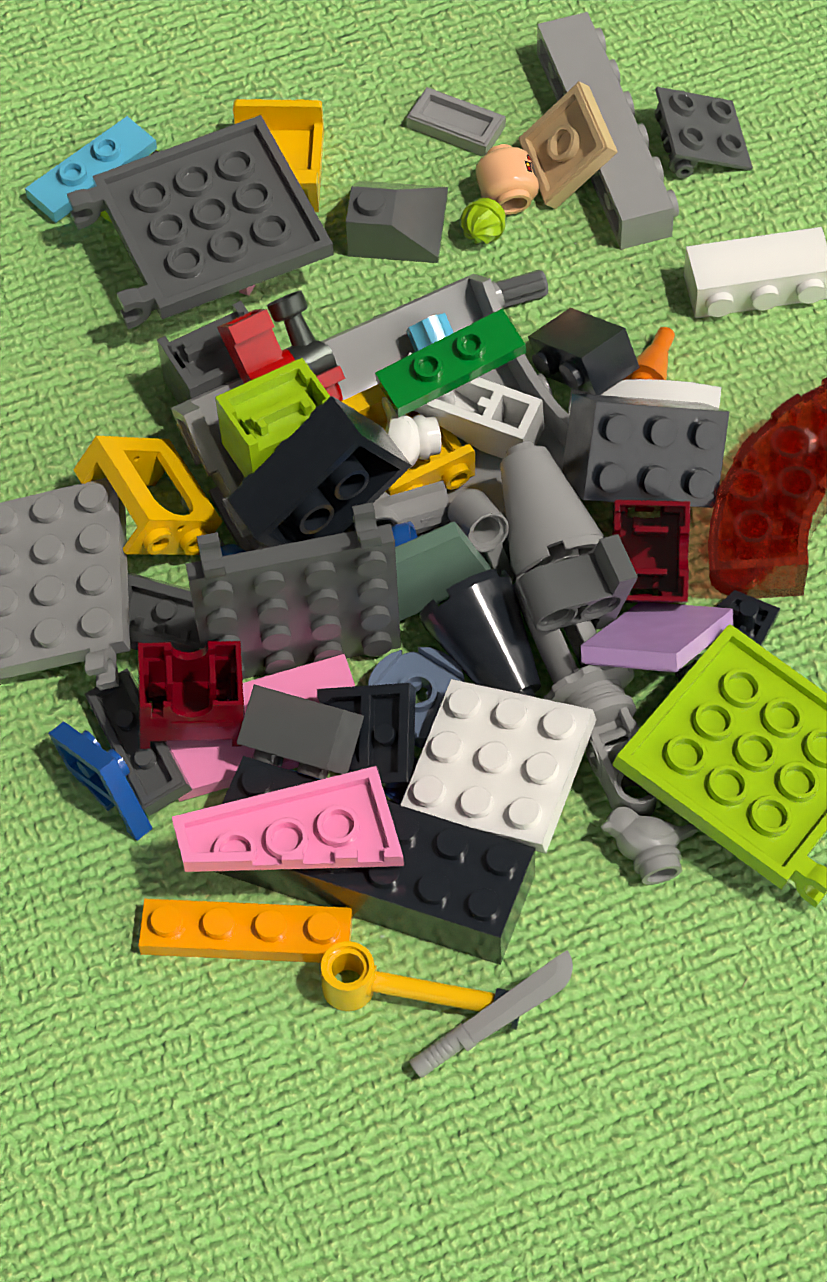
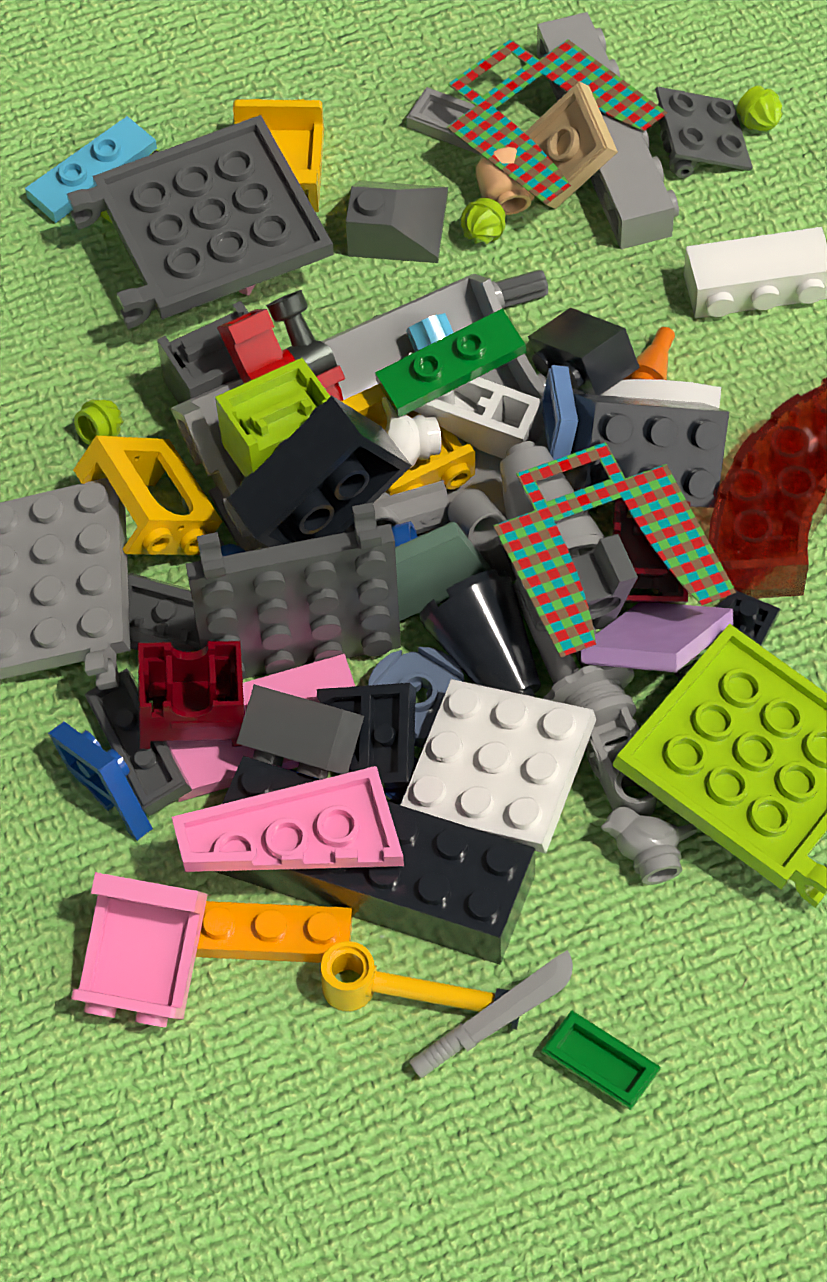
none -> bright pink panel [71,872,208,1028]
none -> lime plate [74,399,124,445]
none -> piece [447,39,668,205]
none -> piece [493,442,736,658]
none -> green tile [541,1010,661,1110]
none -> medium blue tile [542,365,578,460]
none -> lime plate [737,85,783,132]

